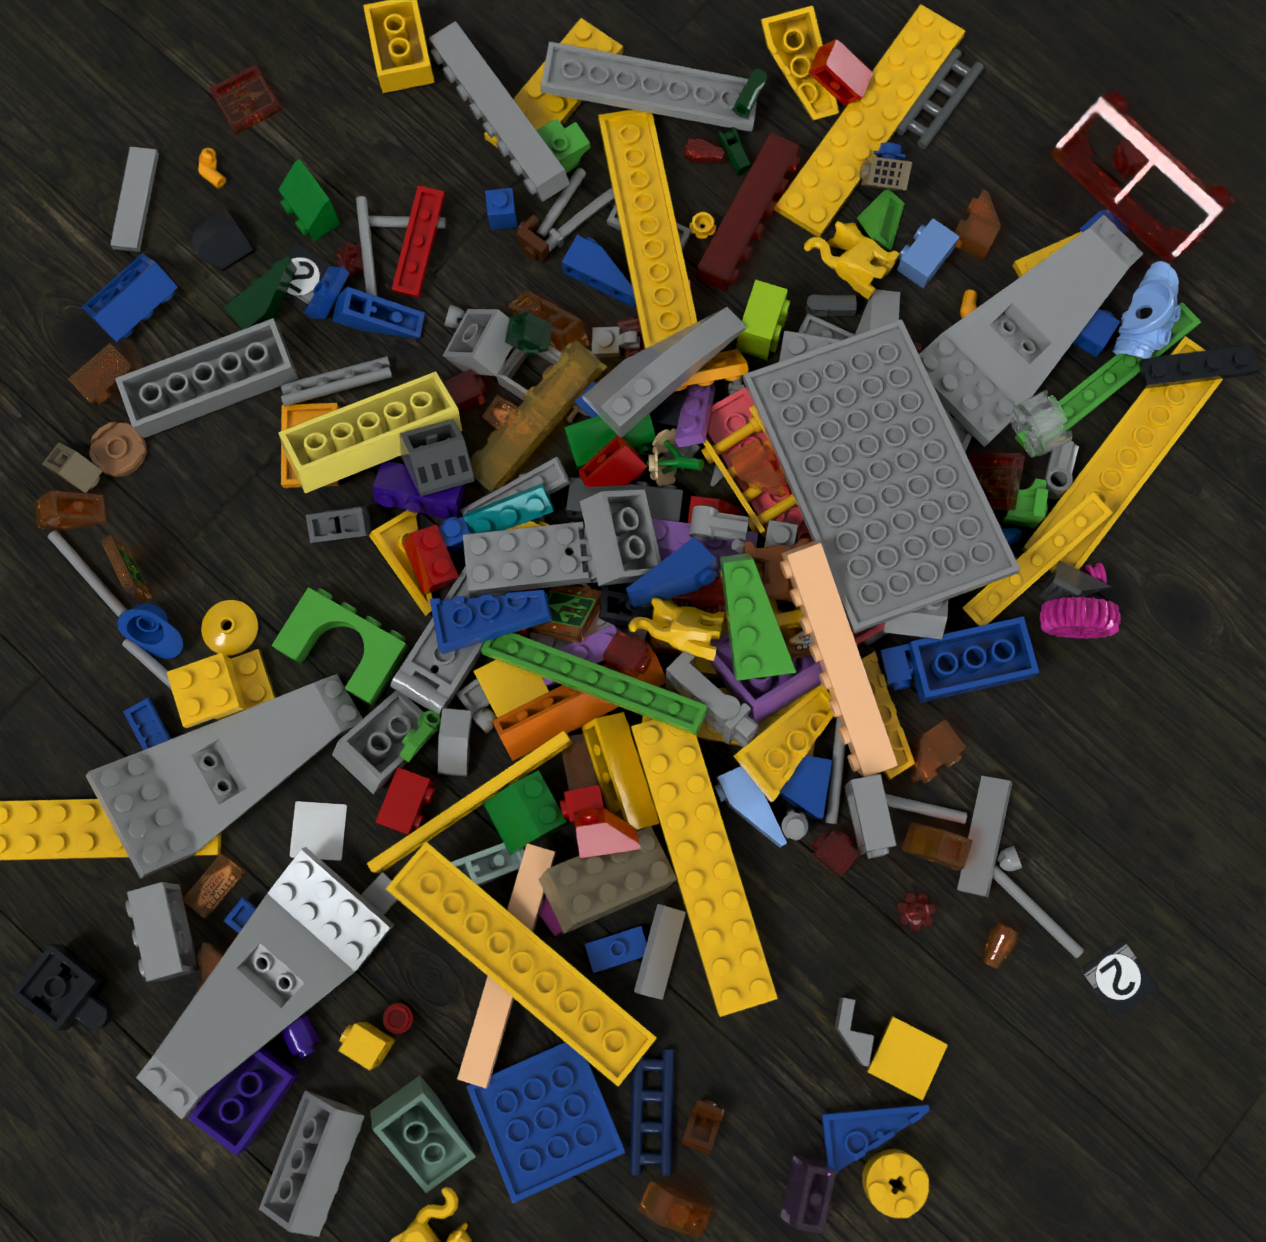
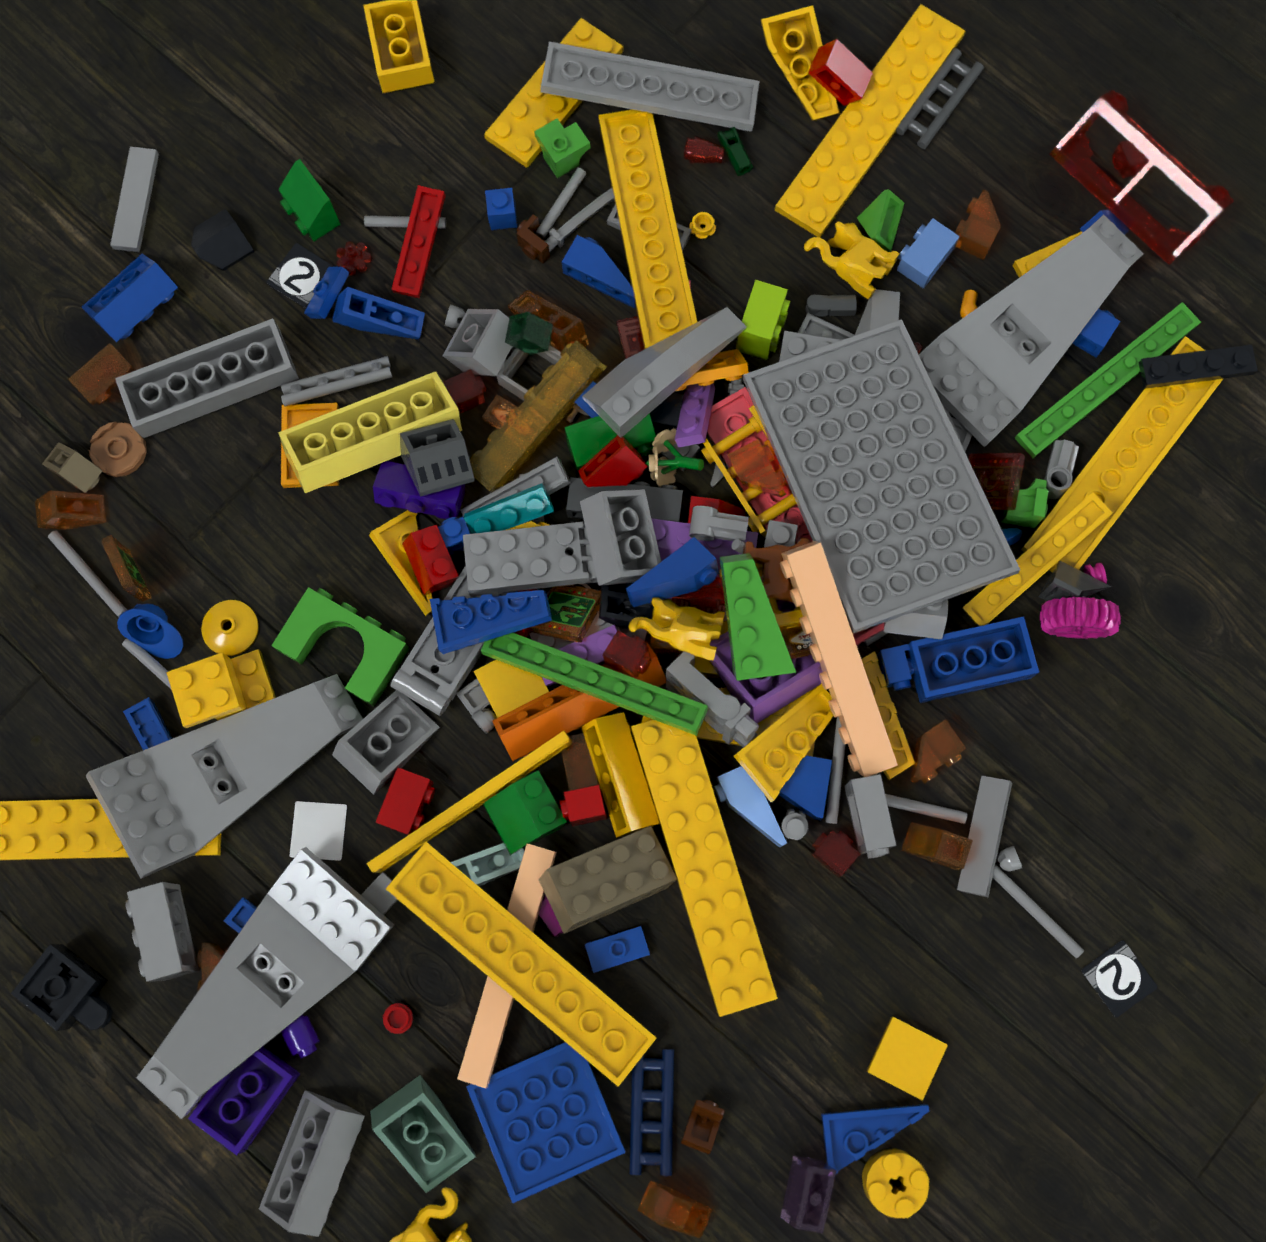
clear orange tile [182,853,245,919] -> none
light orange arm [198,148,226,189] -> none
clear red tile [209,64,282,135] -> none
dark green slope [224,255,297,330] -> none
dark grey brick [306,505,373,543] -> none
yellow brick [338,1021,395,1070] -> none
light grey piece [356,196,378,297] -> none
bright green plate [399,711,441,763] -> none
light grey brick [429,21,570,202] -> none
light grey slope [438,708,472,777] -> none
slope [573,807,640,858] -> none
light grey plate [592,327,640,357] -> none
light grey tile [634,904,686,1000] -> none
clear red brick [697,132,801,292] -> none
dark green bar [732,69,767,118] -> none
light grey slope [835,997,874,1067] -> none
dark tan slope [859,157,912,191] -> none
blue plate [873,143,906,160] -> none
clear red plant [896,892,936,932] -> none
clear orange cone [982,922,1019,969] -> none
clear brick [1010,390,1072,458] -> none
light blue piece [1113,261,1181,359] -> none

